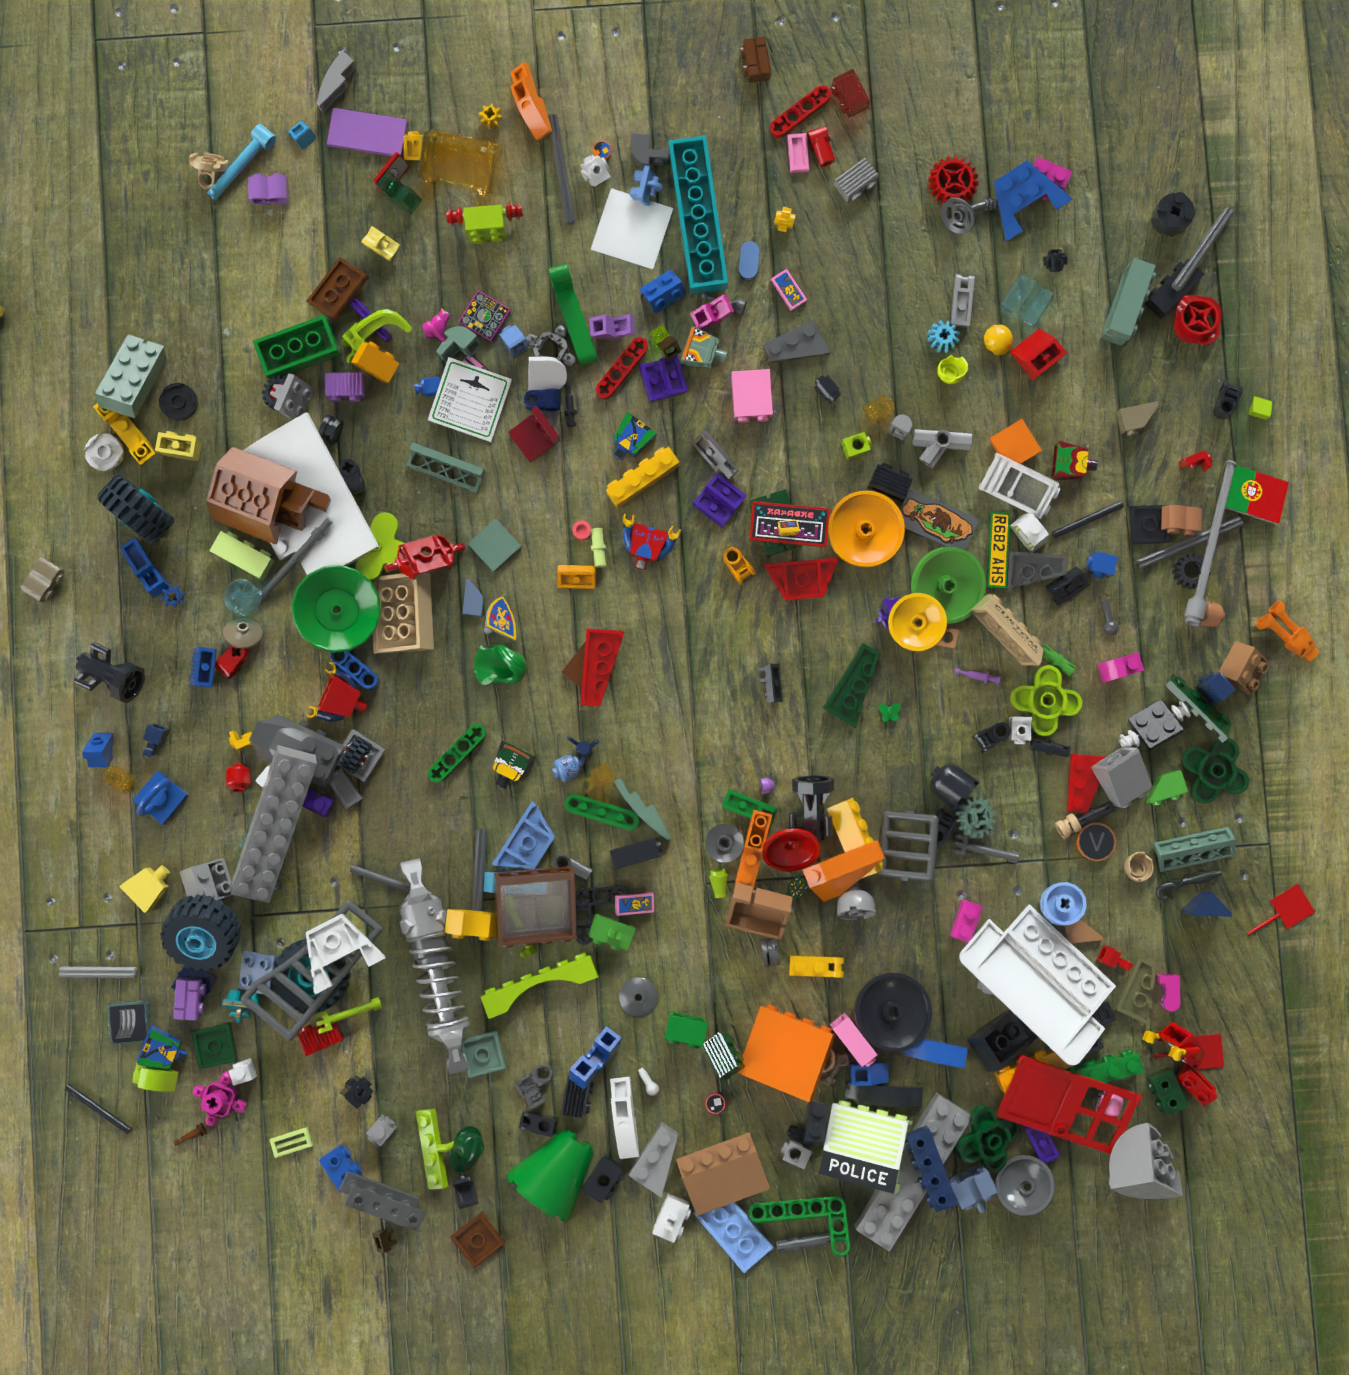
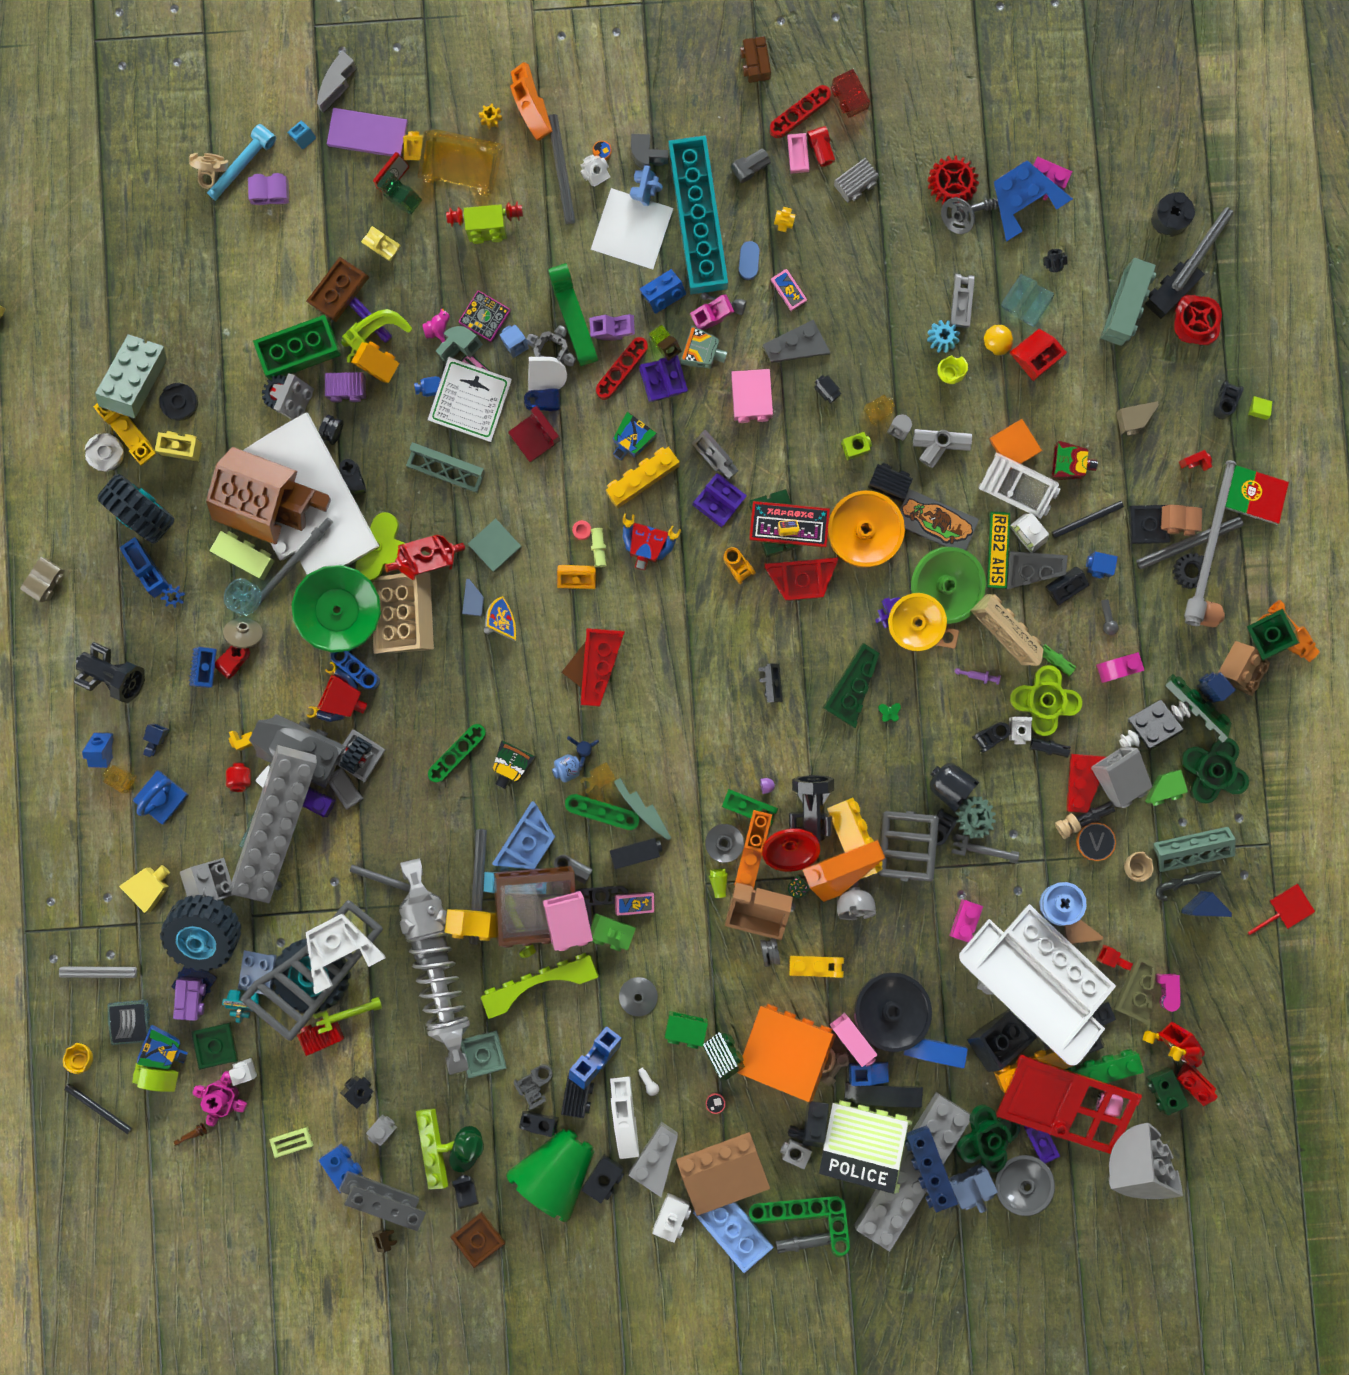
green piece [474,644,527,686] -> none
black piece [564,383,577,427] -> none
red piece [1153,1034,1224,1069] -> none
none -> yellow hair [63,1043,93,1074]
none -> bright pink brick [543,891,593,951]
none -> dark grey piece [731,148,771,183]
none -> dark green slope [1247,609,1300,661]

